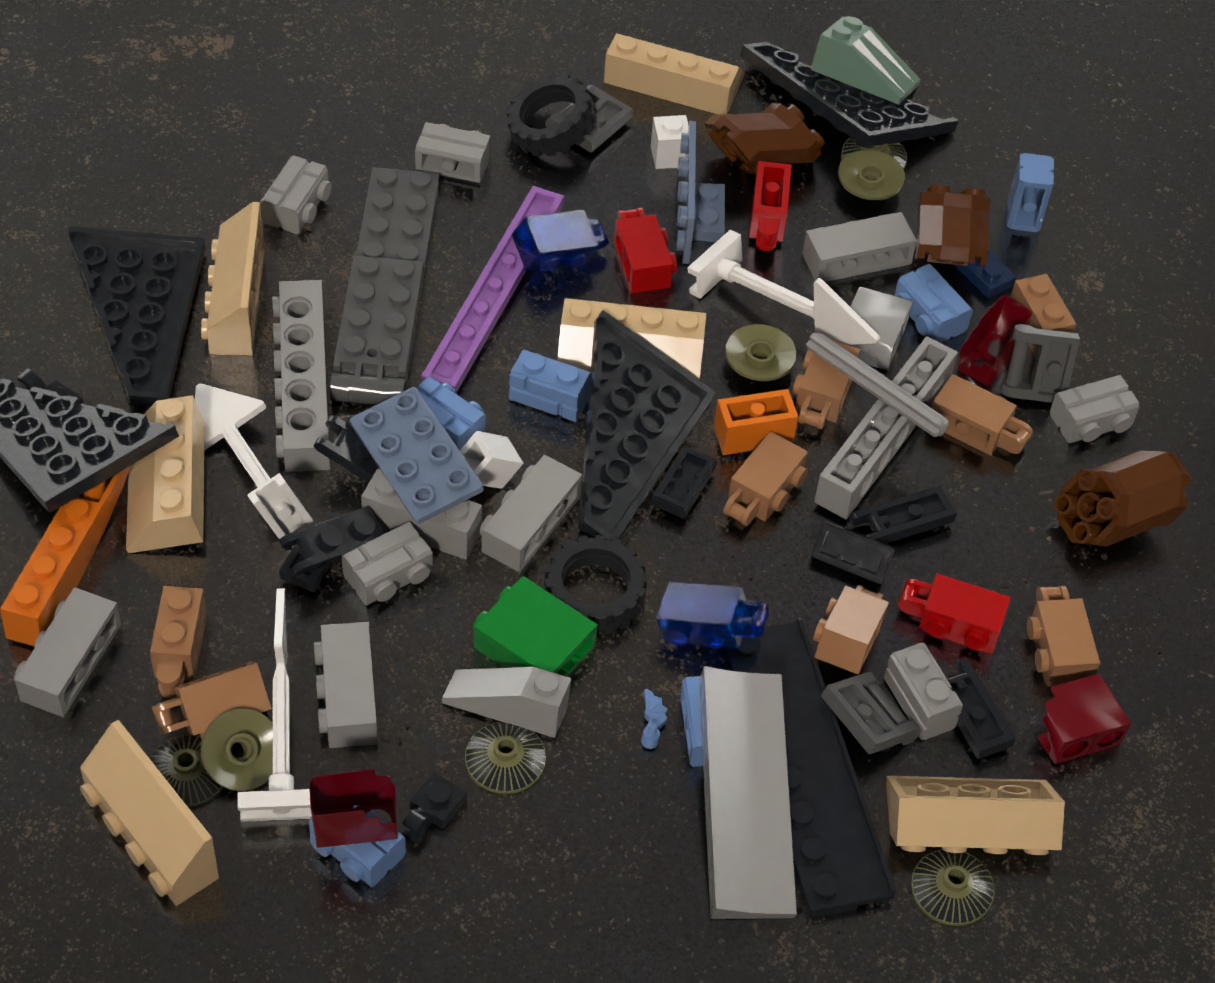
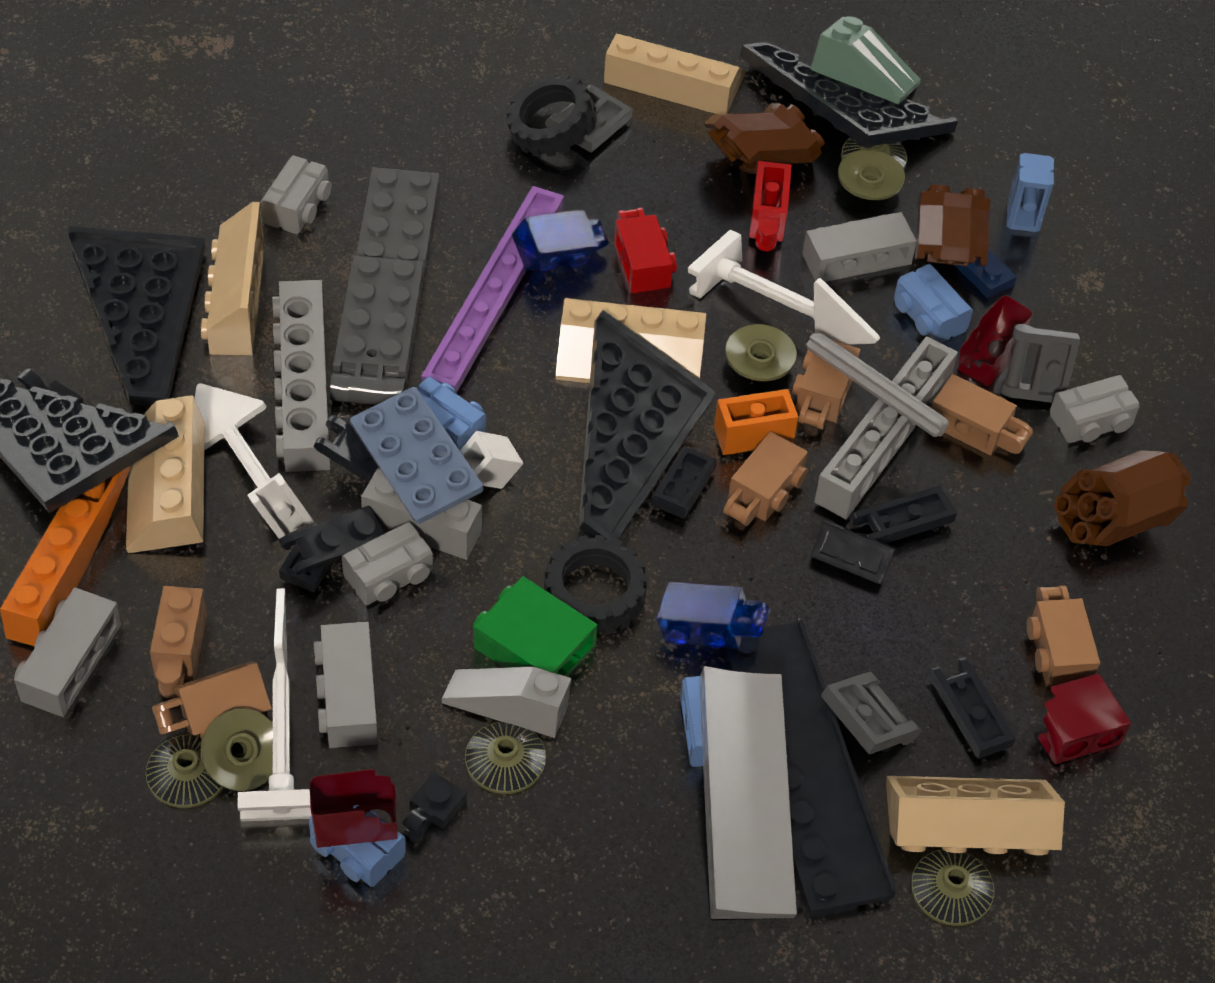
tan slope [80,720,219,906] -> none
light grey brick [415,122,491,183] -> none
light grey brick [480,454,582,573] -> none
medium blue brick [509,350,590,422] -> none
medium blue piece [641,689,668,749] -> none
white brick [651,115,689,169] -> none
sand blue bracket [676,121,725,264] -> none
medium nougat brick [813,585,889,675] -> none
light grey piece [850,286,913,370] -> none
light grey brick [884,643,963,740] -> none
red brick [898,573,1011,654] -> none
medium nougat brick [1011,274,1076,358] -> none

